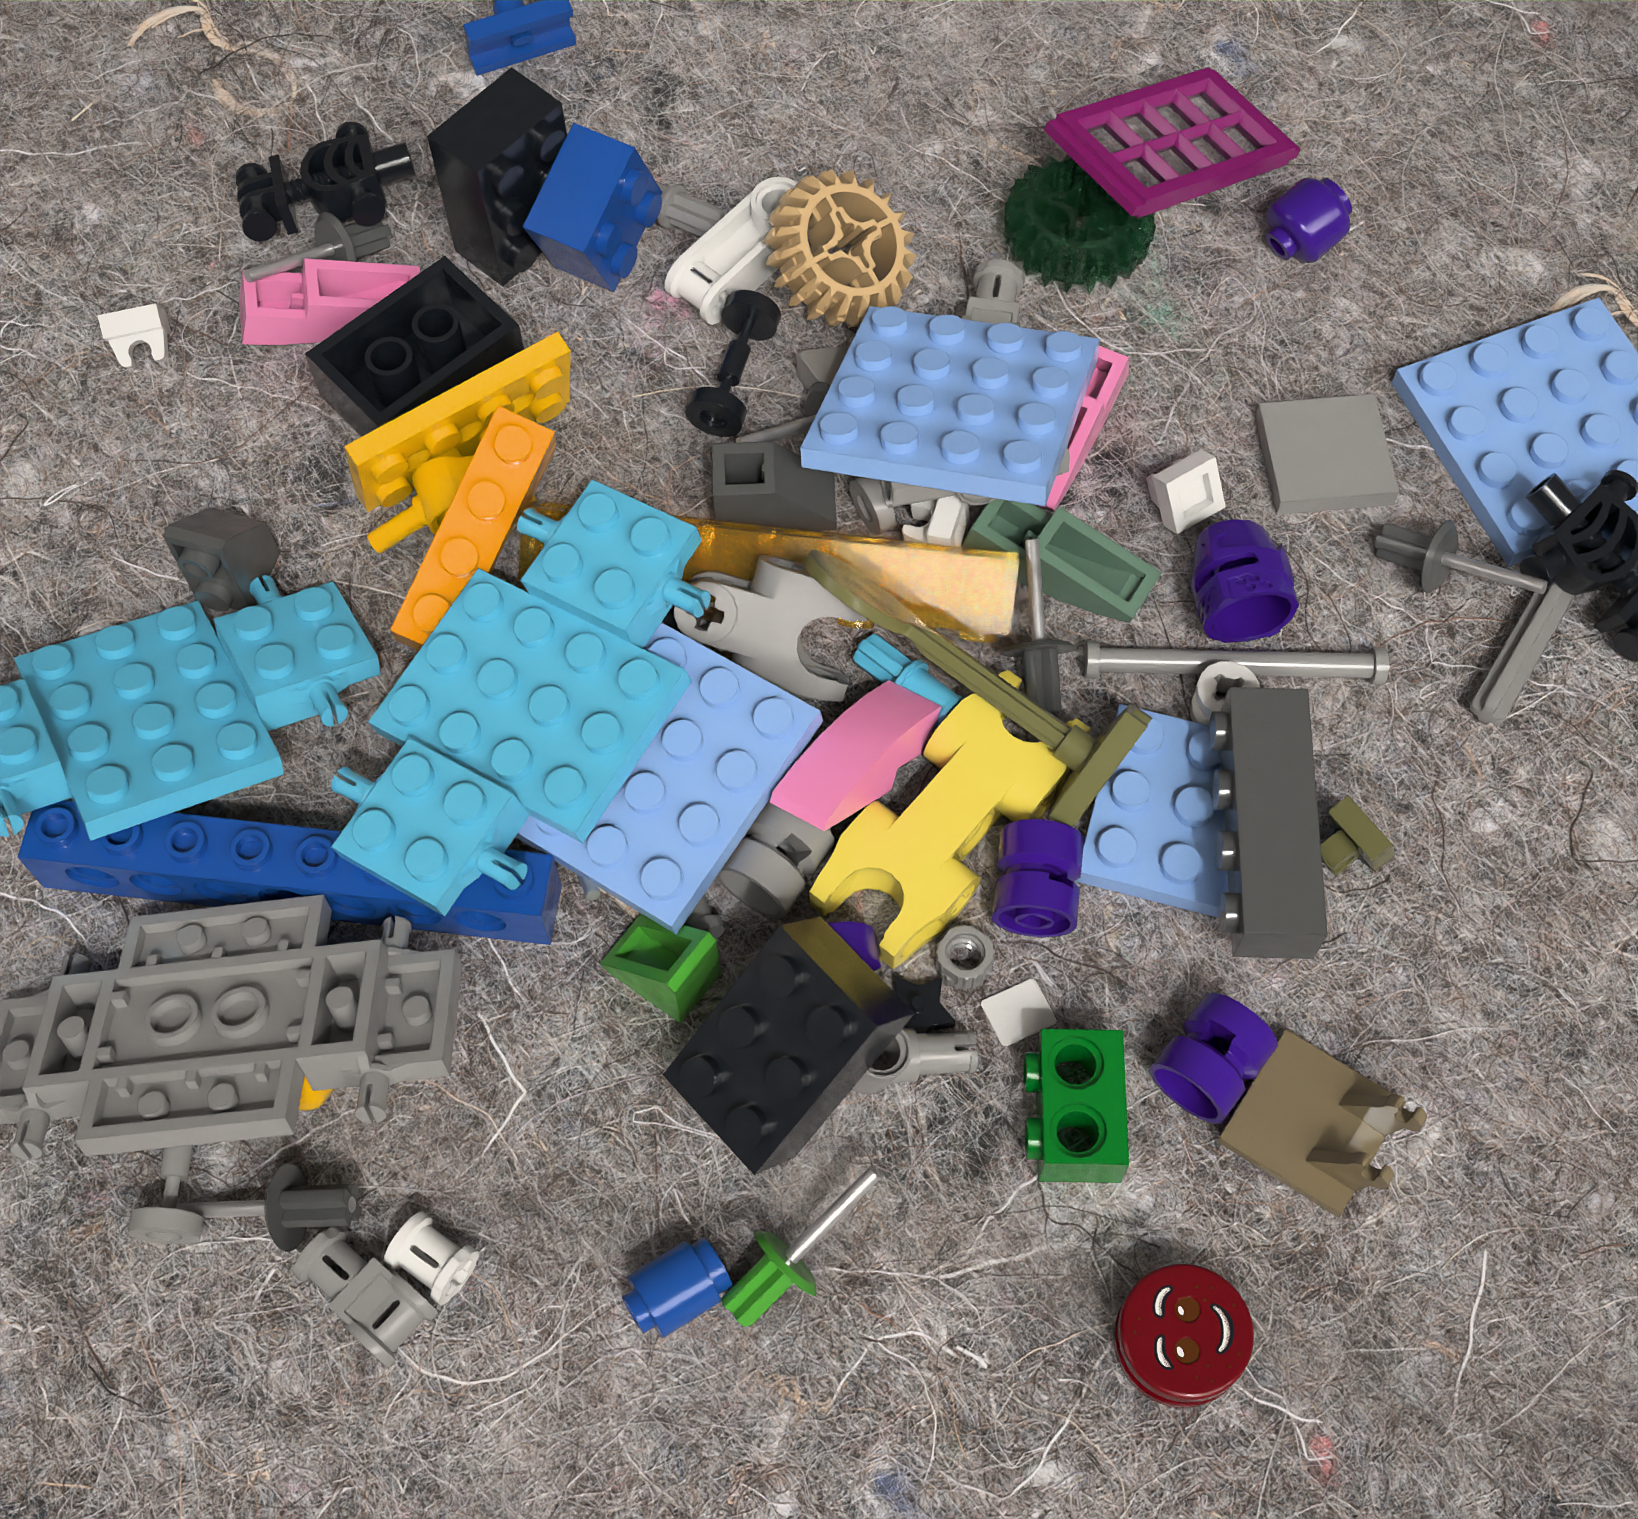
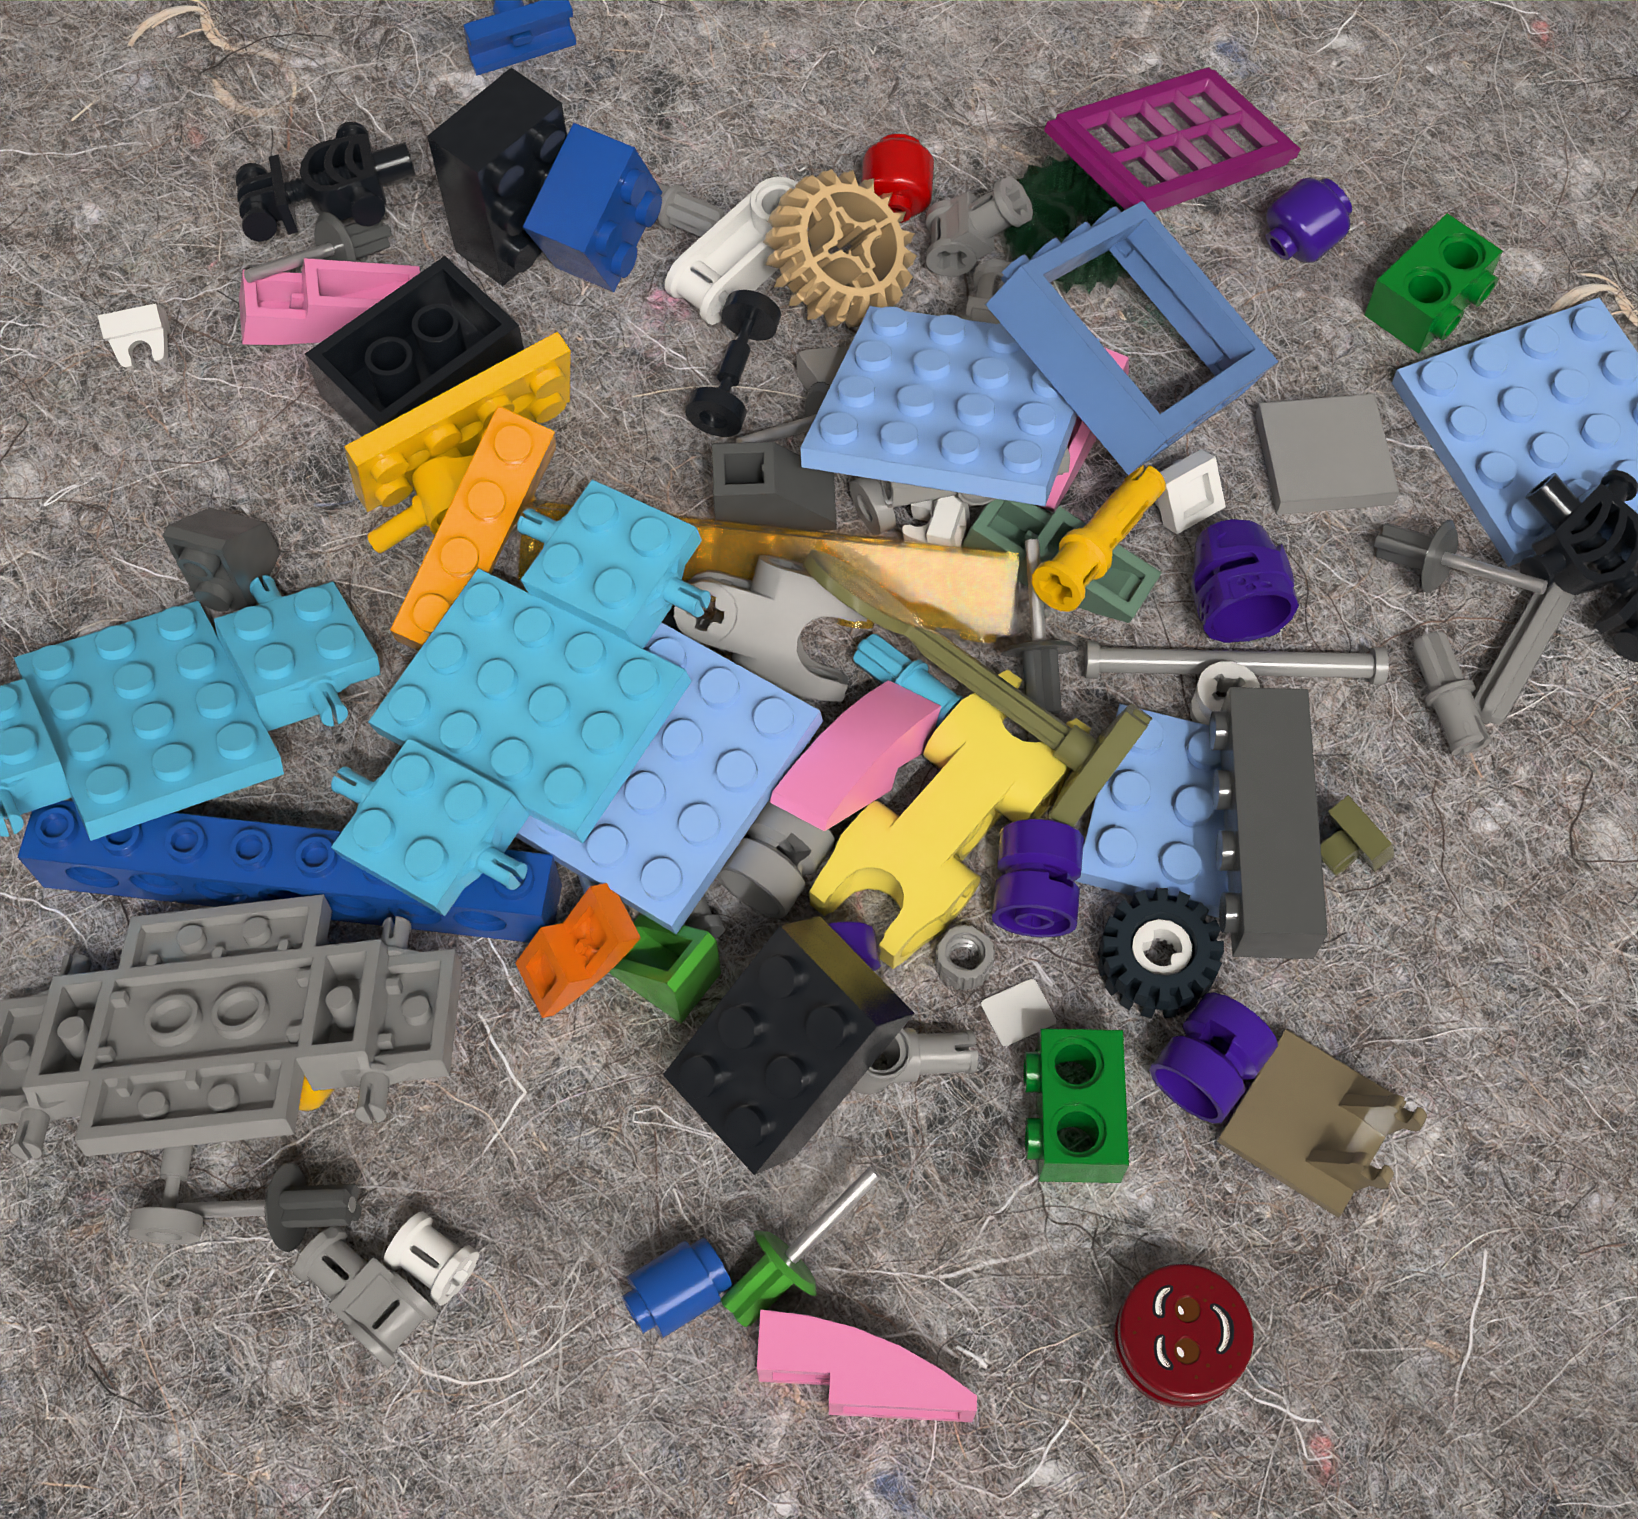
black piece [894,975,956,1034] -> none
none -> orange slope [515,883,641,1018]
none -> bright pink slope [757,1310,977,1422]
none -> red head [861,134,934,223]
none -> light grey connector [925,176,1033,277]
none -> medium blue window [985,201,1279,475]
none -> yellow pin [1032,465,1166,612]
none -> black bush [1098,888,1224,1019]
none -> green brick [1364,213,1503,354]
none -> light grey axle [1413,631,1492,756]

